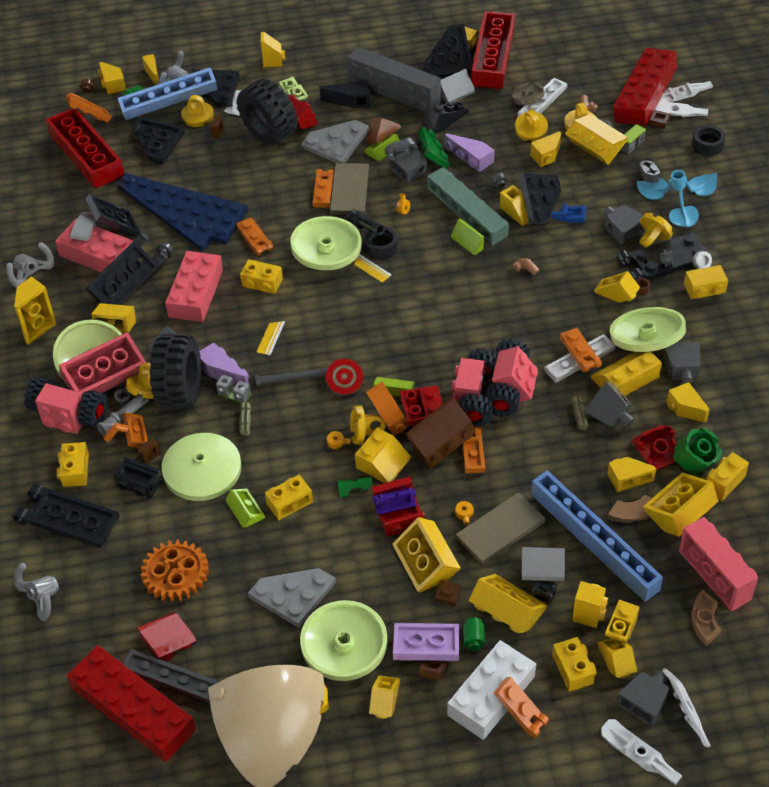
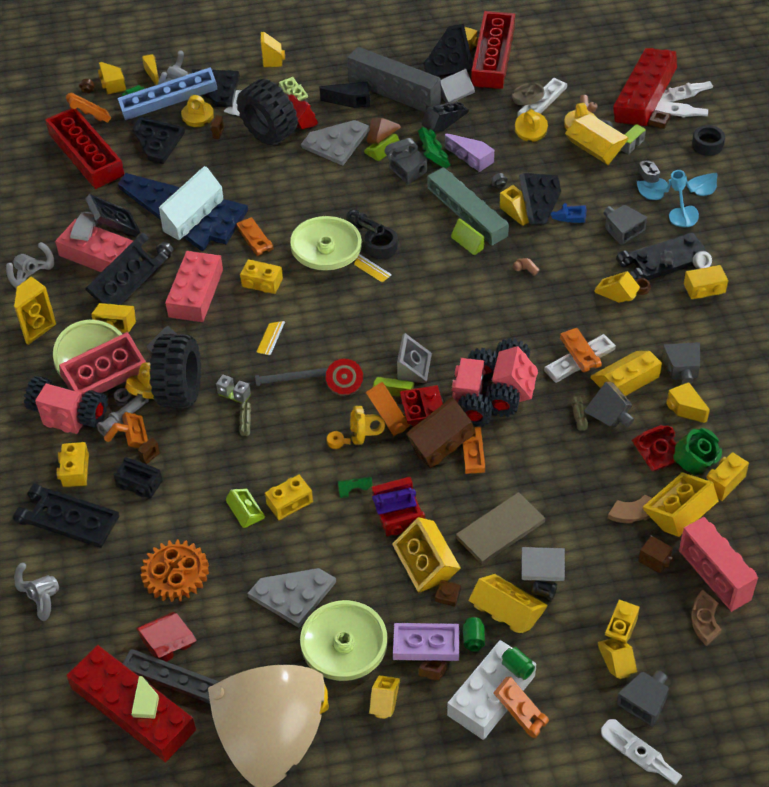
yellowish green dish [162,433,241,501] -> none
lavender slope [199,343,249,385] -> none
orange plate [313,169,334,208] -> none
dark tan tile [330,163,369,215] -> none
yellow slope [355,428,411,483] -> none
light orange piece [396,193,410,215] -> none
light orange piece [455,501,474,525] -> none
yellow slope [530,131,561,167] -> none
medium blue brick [531,470,663,602] -> none
yellow brick [552,637,597,692] -> none
yellow brick [572,581,608,628] -> none
yellow slope [607,457,656,492] -> none
yellowish green dish [610,307,686,352] -> none
yellow tile [639,213,673,248] -> none
white piece [662,668,711,747] -> none
none -> yellowish green tile [132,676,159,719]
none -> light aqua slope [159,166,223,240]
none -> light grey slope [397,333,432,383]
none -> green brick [502,647,535,680]
none -> reddish brown brick [638,536,673,573]

